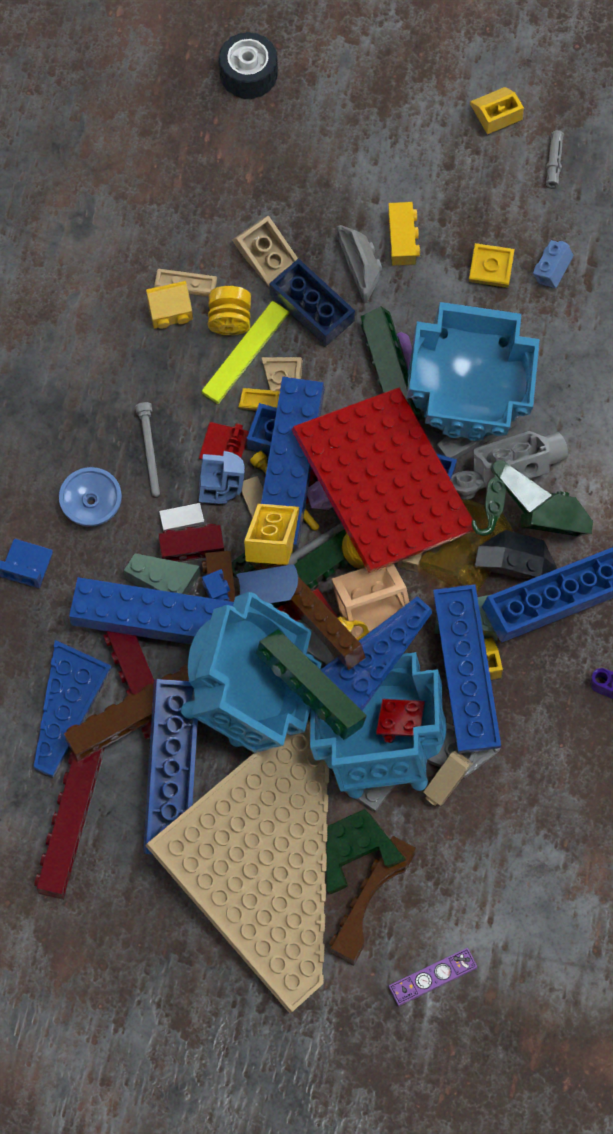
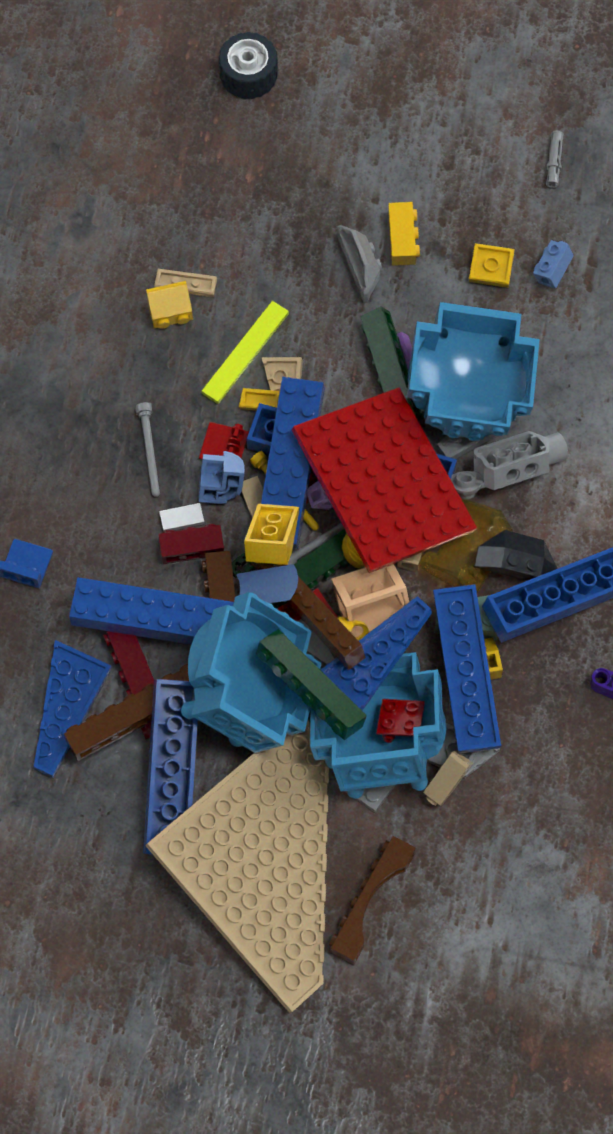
dark red brick [34,746,106,900] -> none
medium blue dish [59,467,122,526] -> none
sand green wedge [124,553,201,595] -> none
blue brick [202,569,230,601] -> none
yellow wheel [208,286,251,335] -> none
tan slope [232,216,298,287] -> none
dark blue brick [269,258,355,346] -> none
dark green wing [327,809,406,894] -> none
medium lavender tile [389,948,478,1007] -> none
yellow slope [470,87,524,135] -> none
dark green slope [472,460,593,537] -> none

